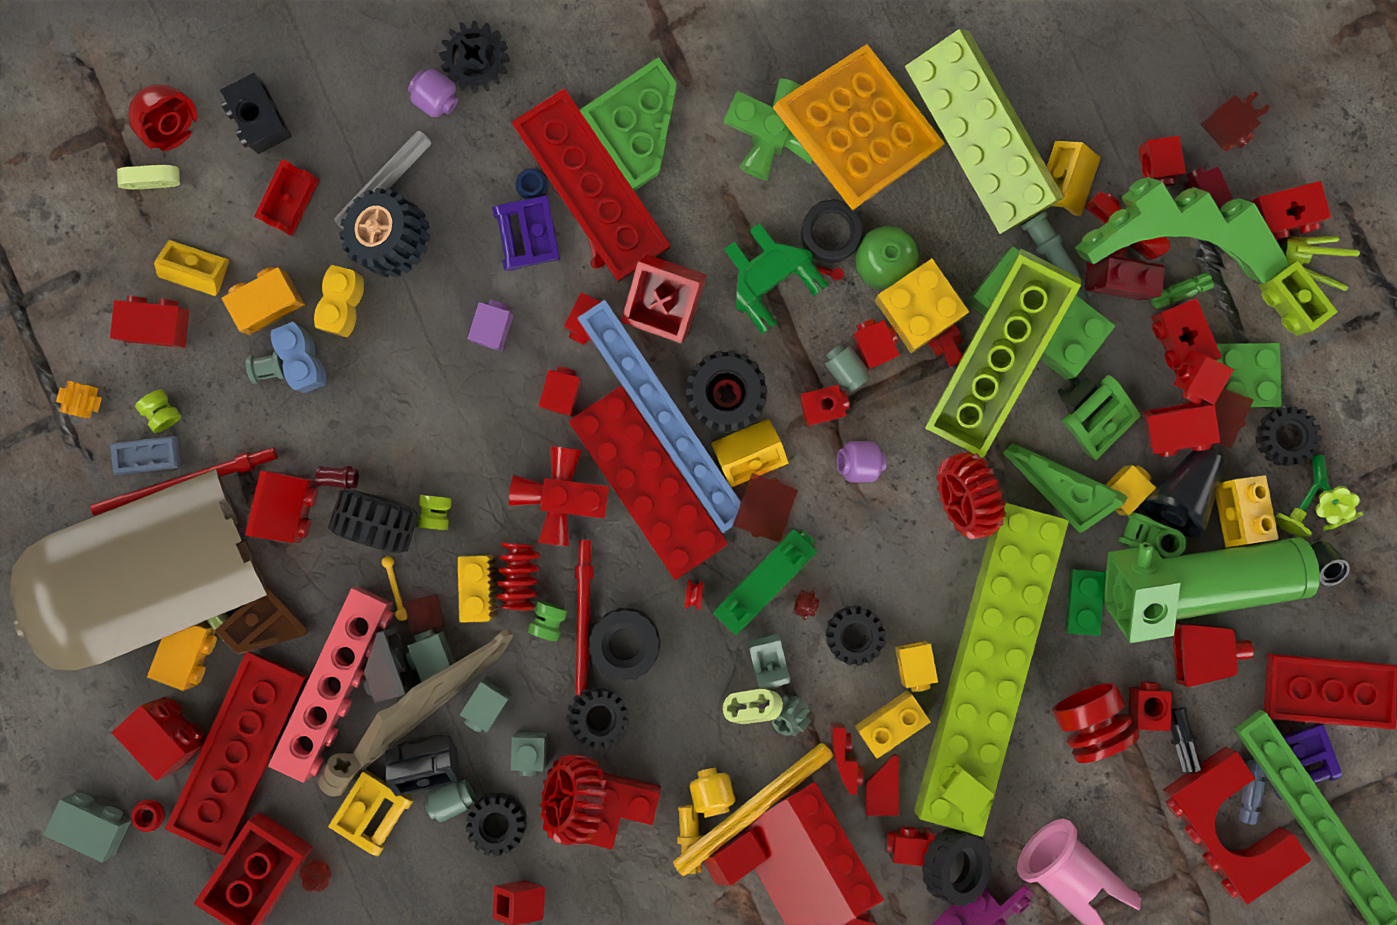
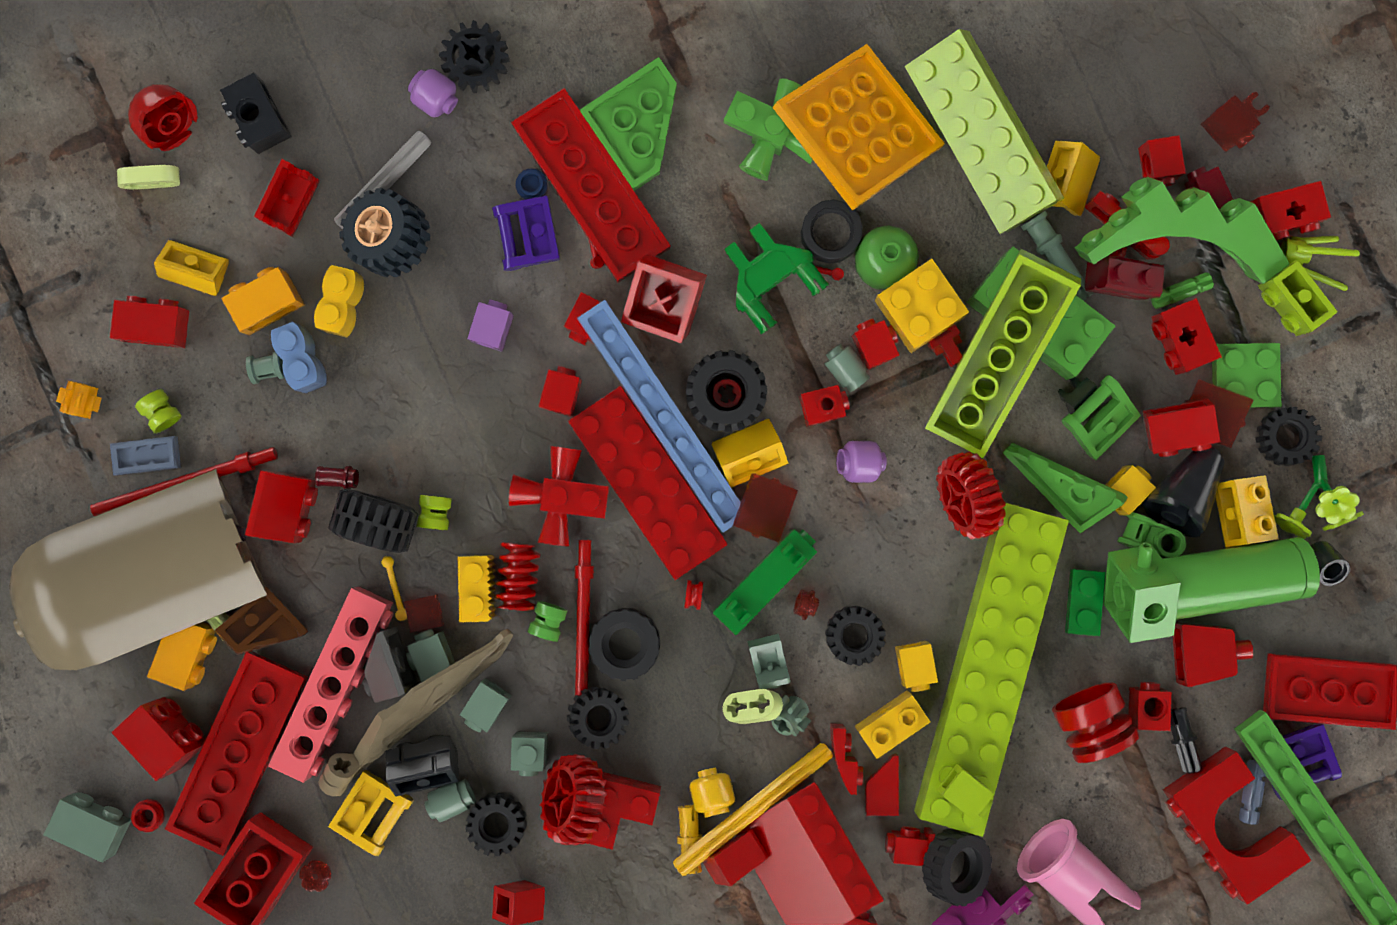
red brick [1173,350,1234,405] -> none

